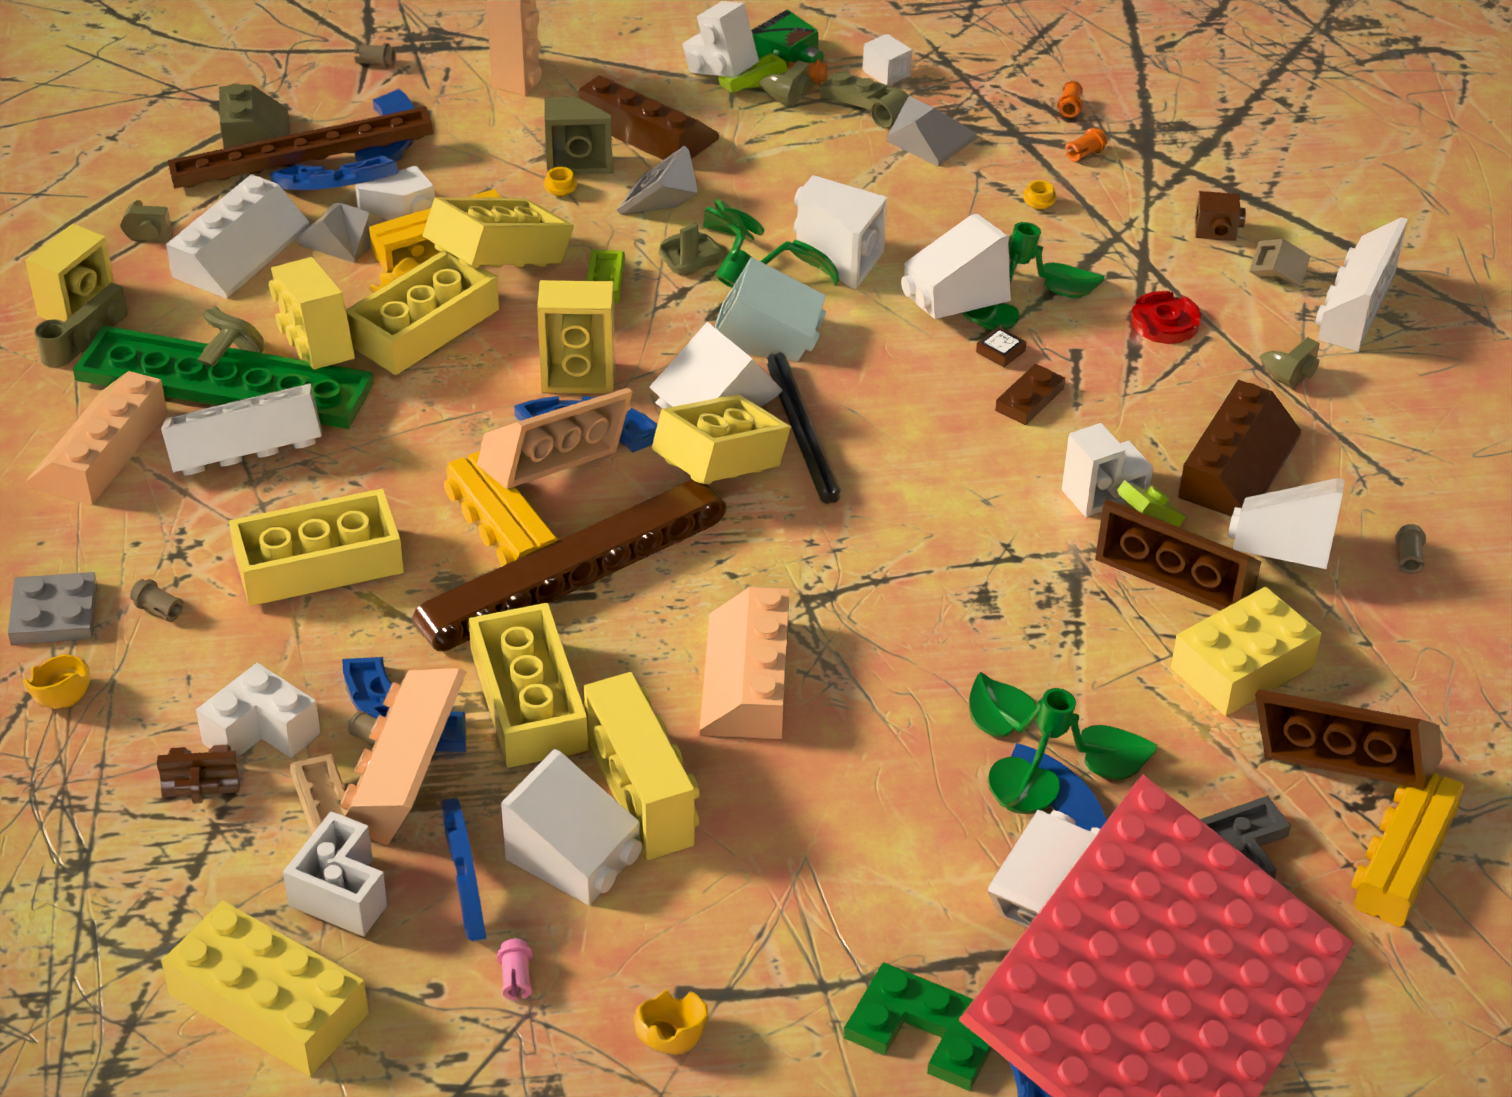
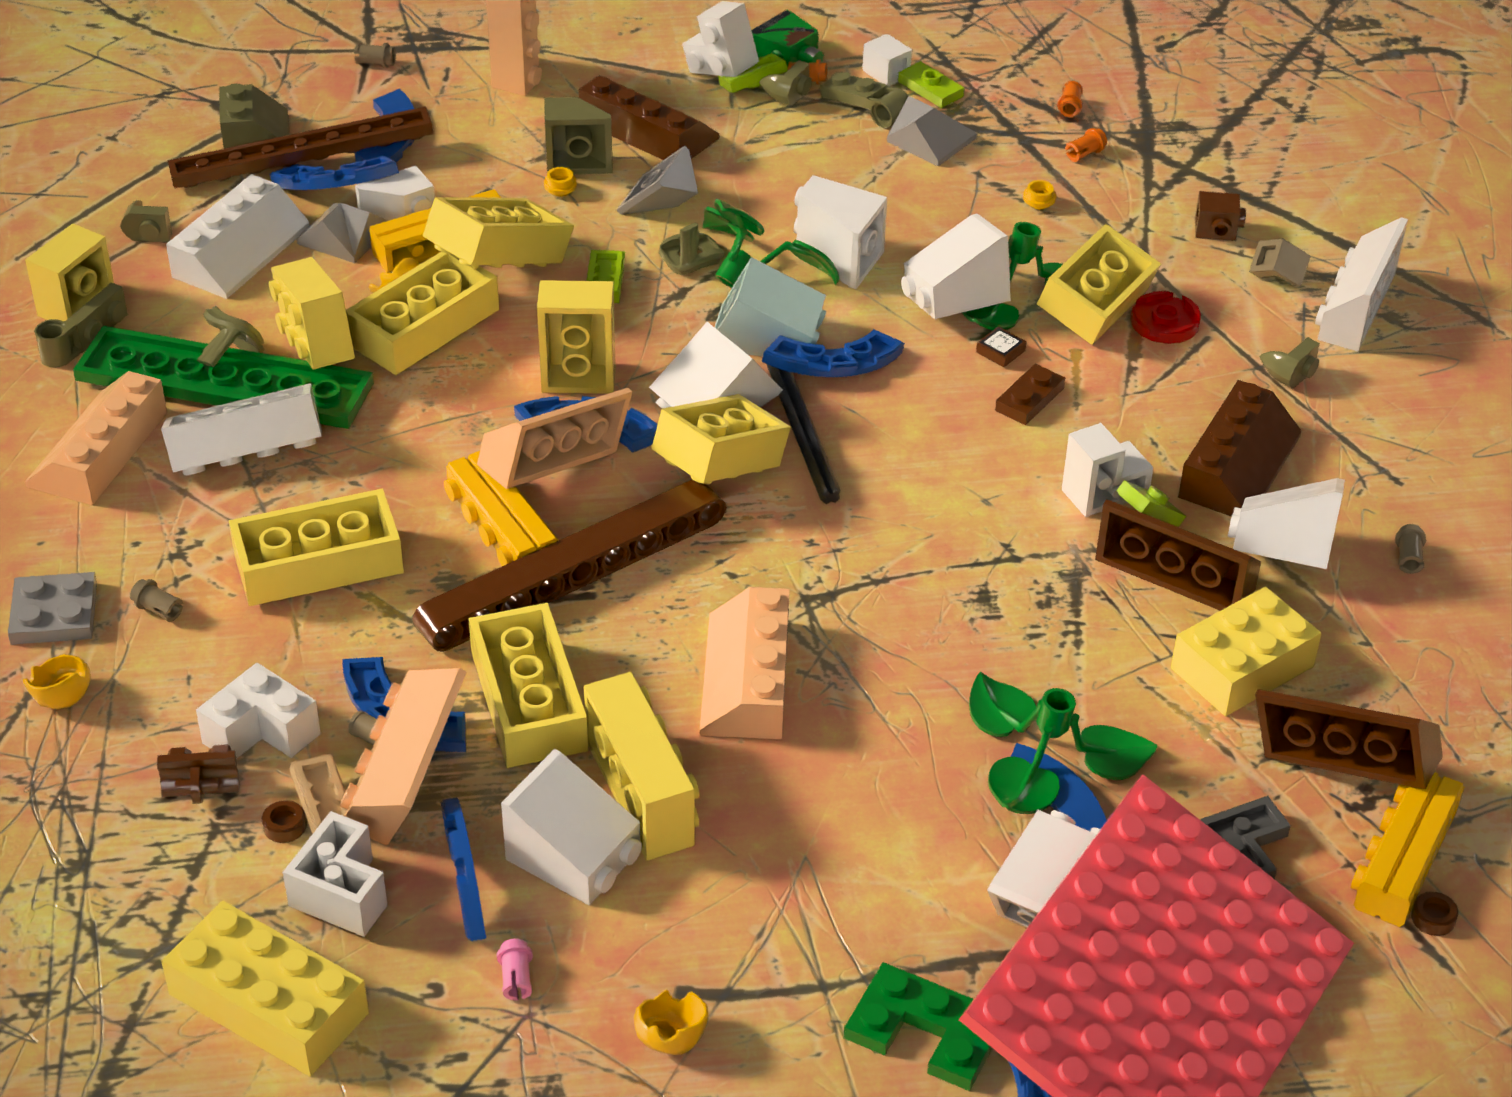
none -> reddish brown tile [262,800,306,843]
none -> blue tile [762,329,905,377]
none -> lime plate [898,61,965,108]
none -> light yellow brick [1037,224,1161,345]
none -> reddish brown tile [1411,892,1458,936]

